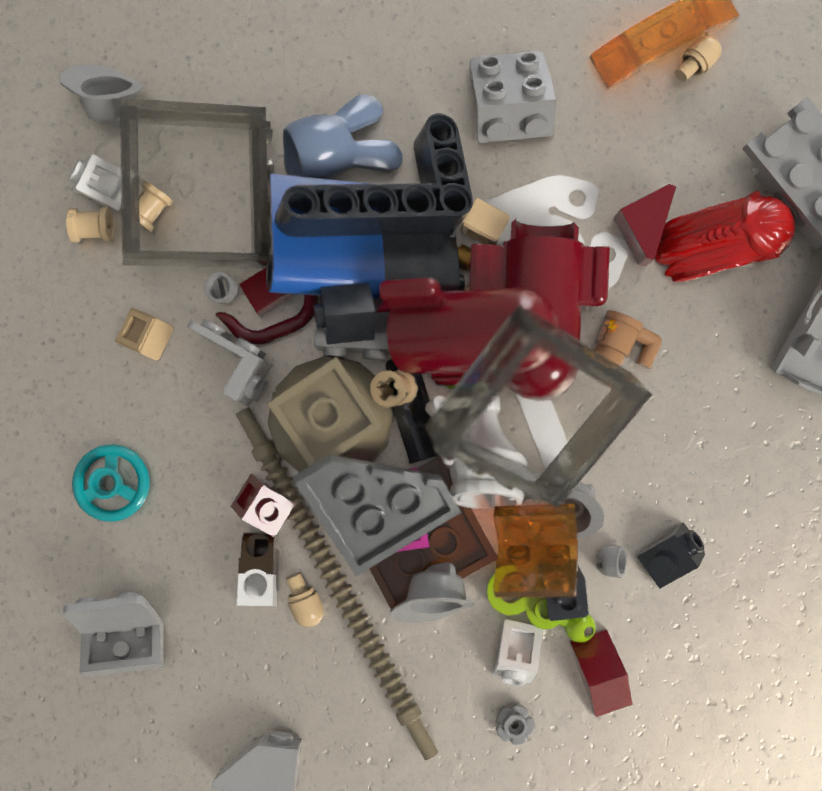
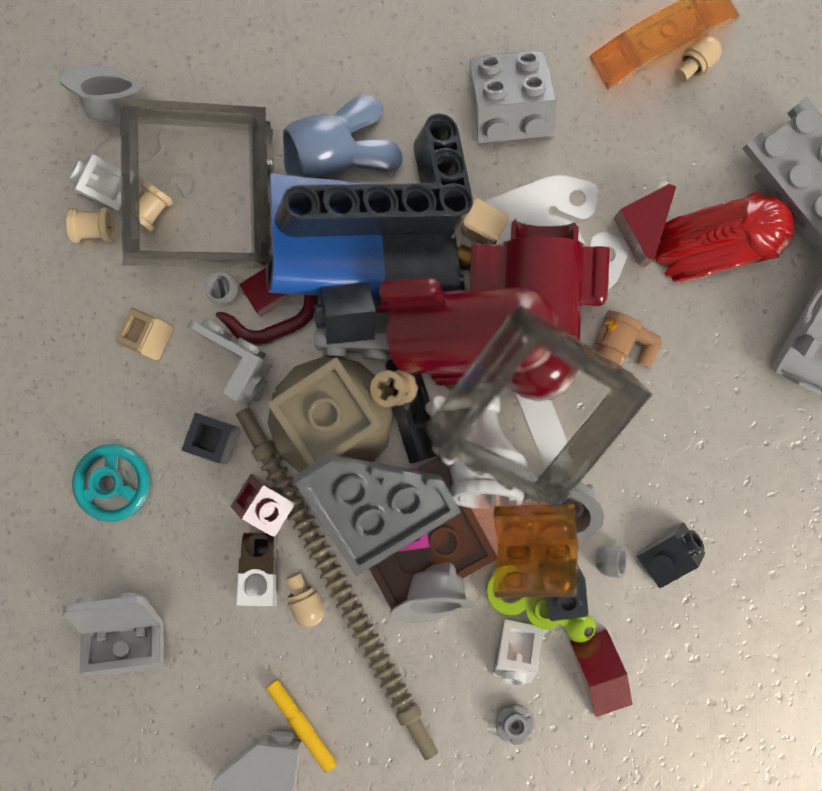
none -> black brick [181,413,240,464]
none -> yellow piece [265,679,337,773]

